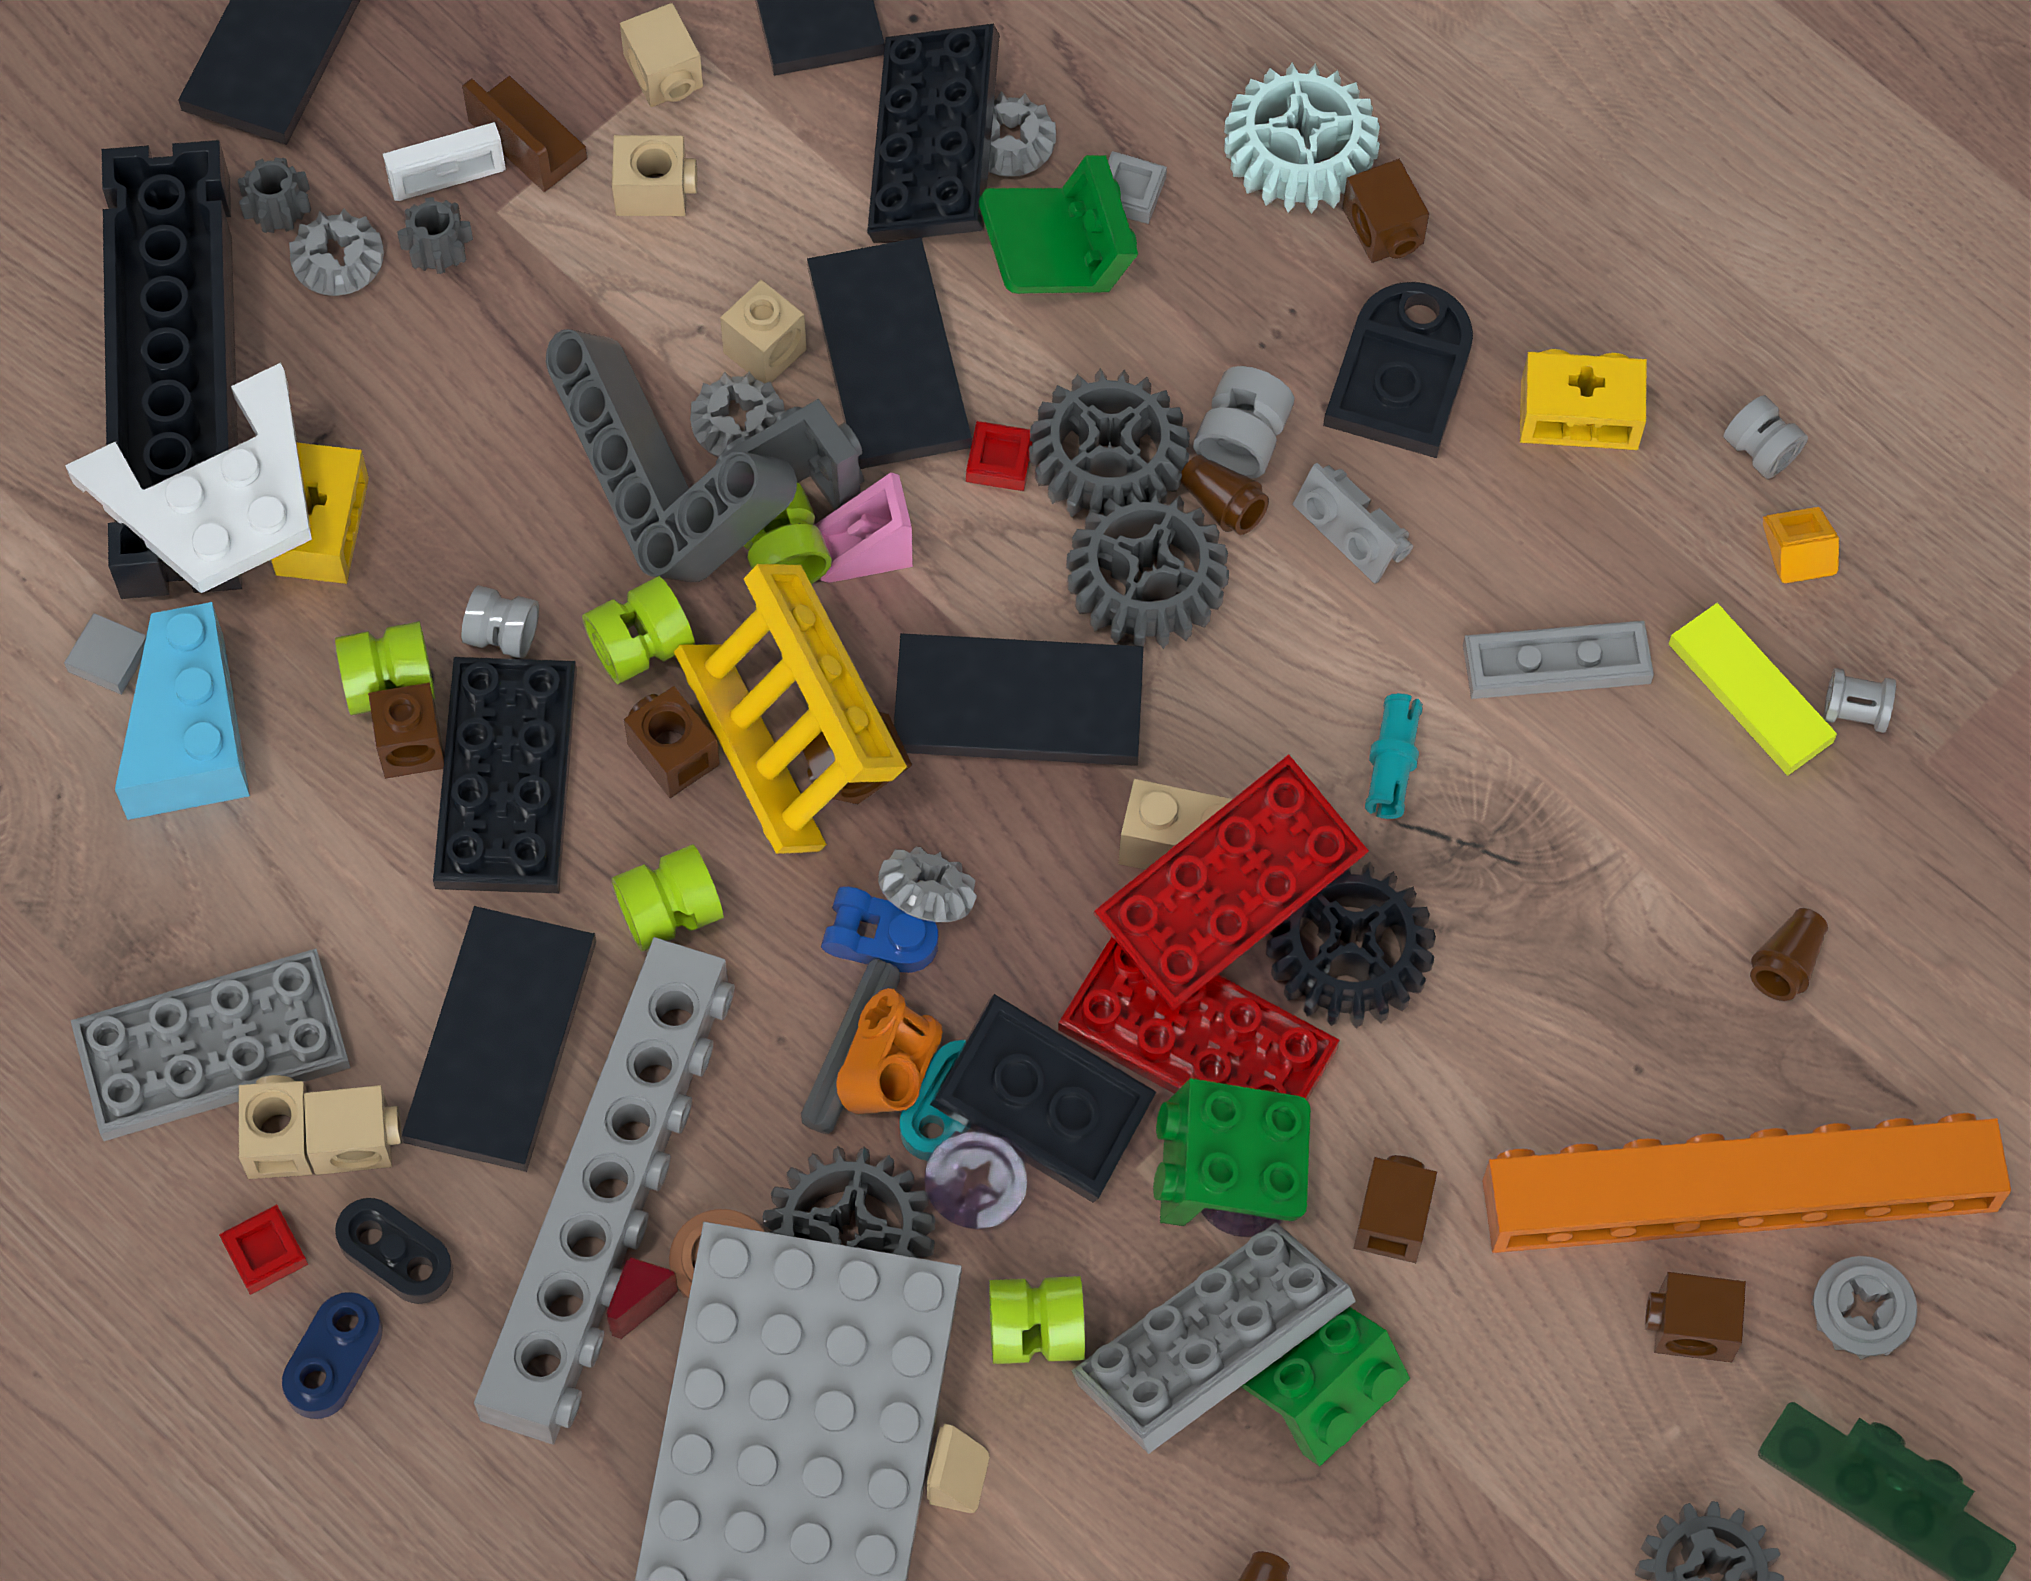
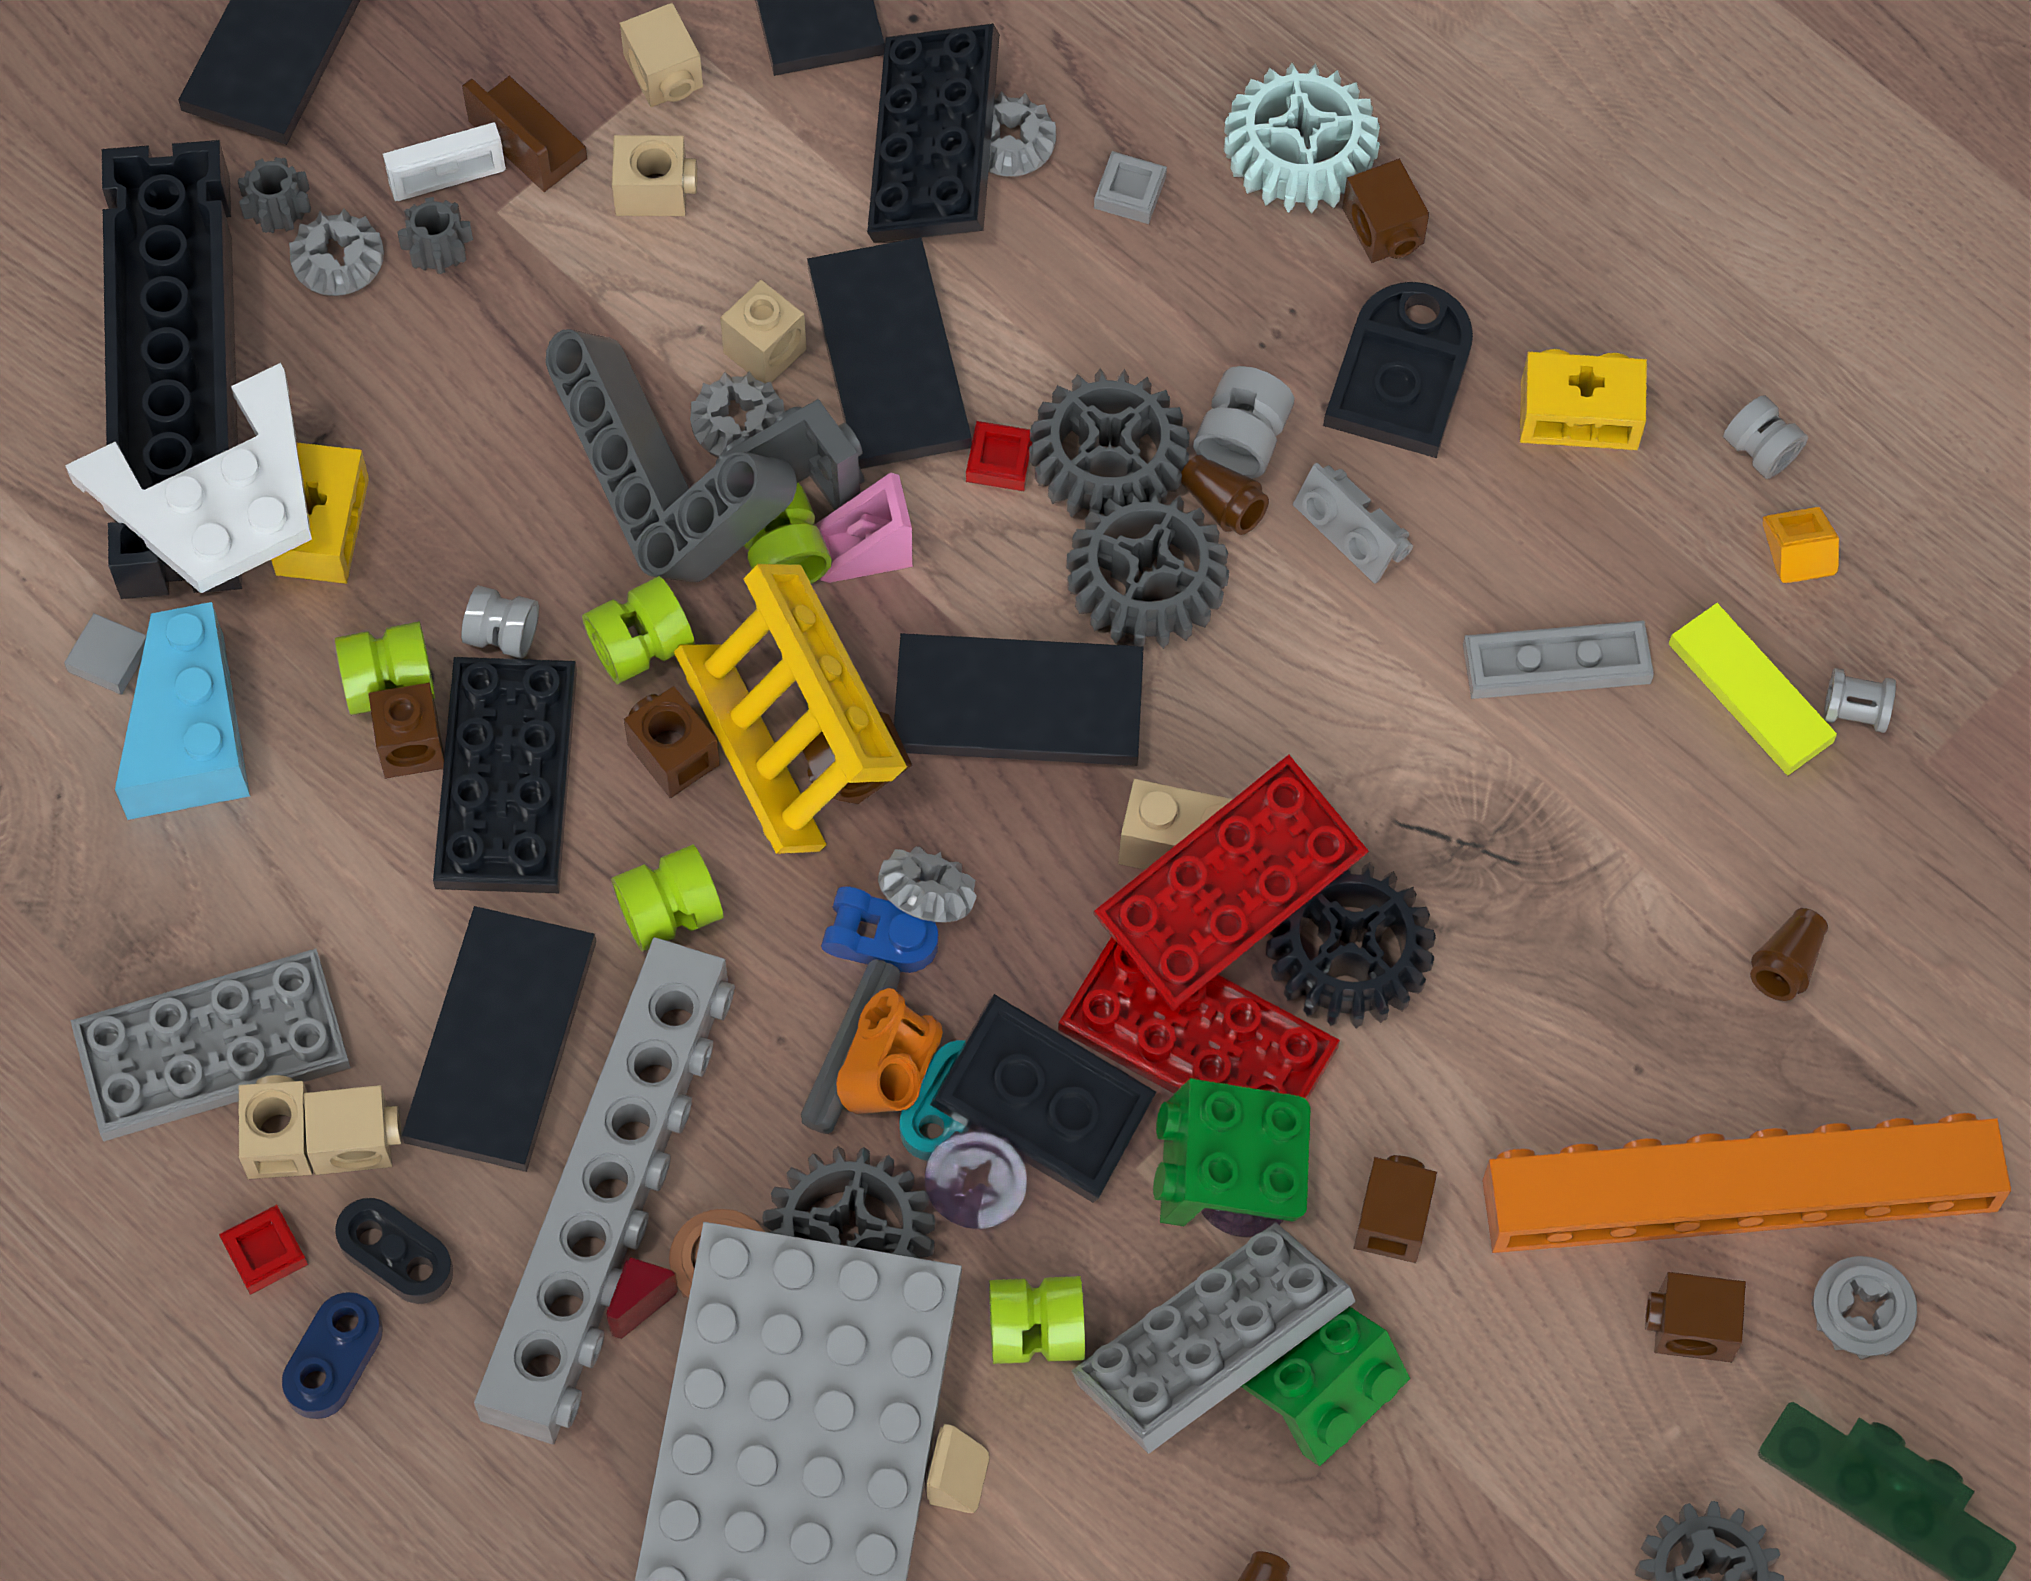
green bracket [979,155,1138,294] -> none
teal pin [1365,693,1423,819] -> none

